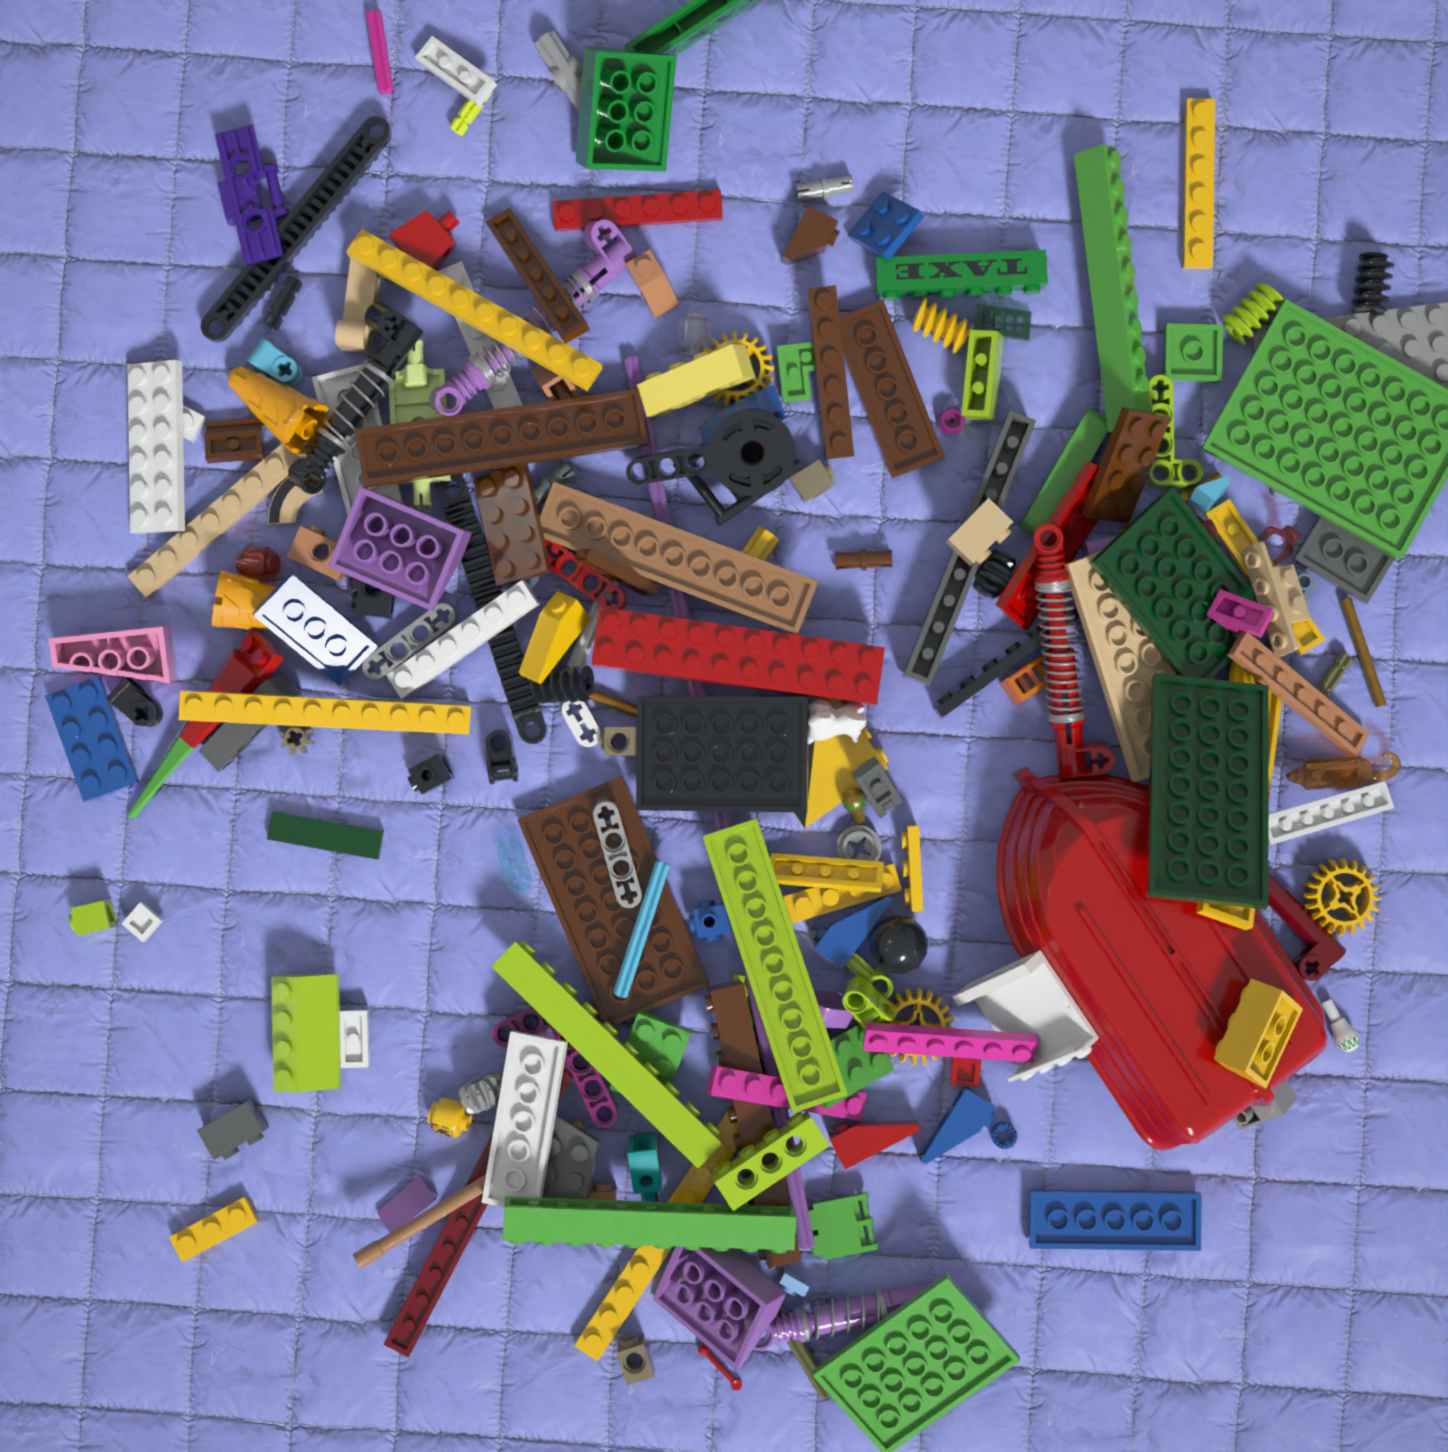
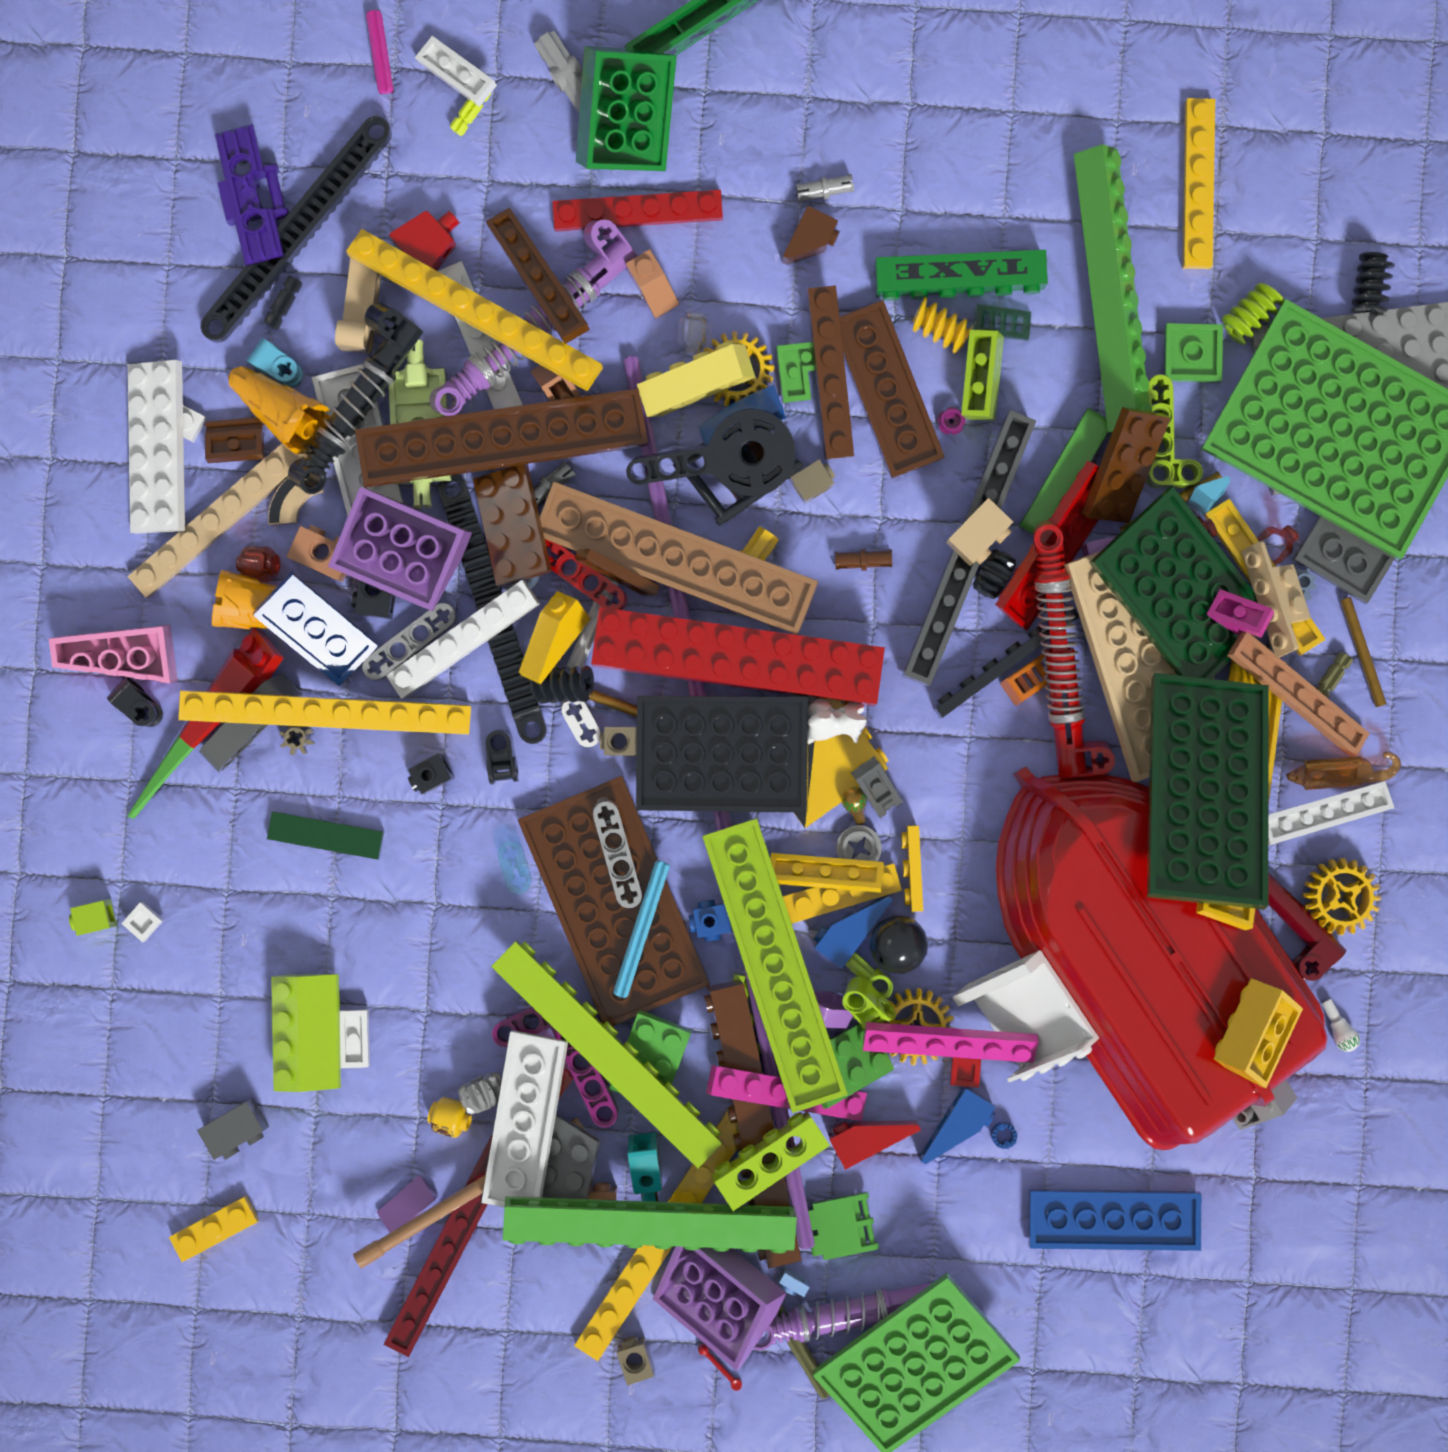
blue plate [45,676,139,802] -> none
blue plate [847,192,924,260] -> none

